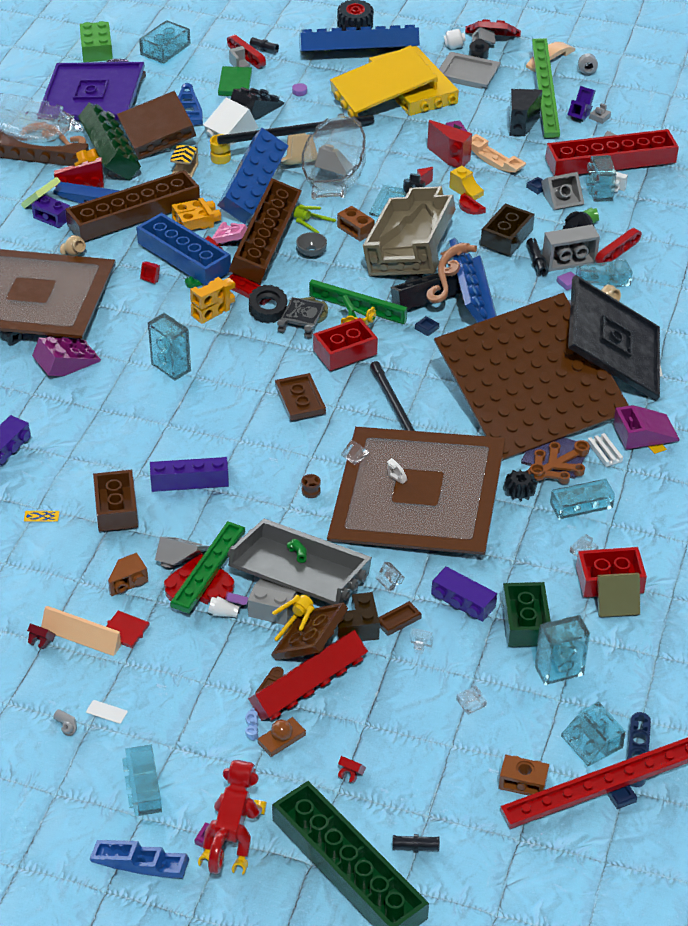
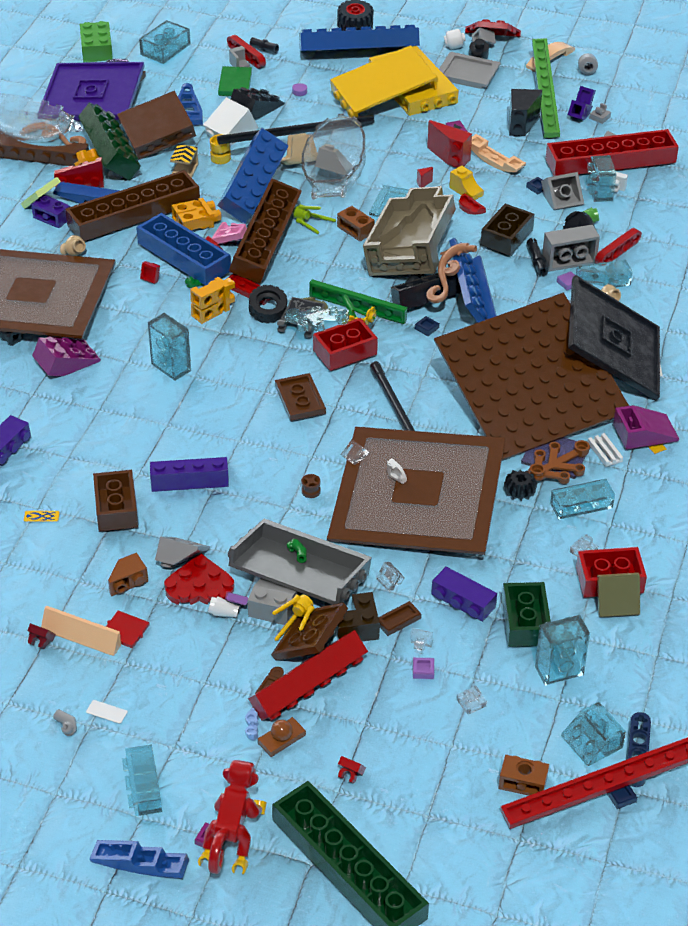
green tile [170,521,245,614] -> none
dark grey piece [296,232,327,258] -> none
black pin [393,834,440,853] -> none
black piece [403,173,425,194] -> none
none -> clear light blue plant [284,306,349,332]
none -> medium lavender tile [413,657,434,679]

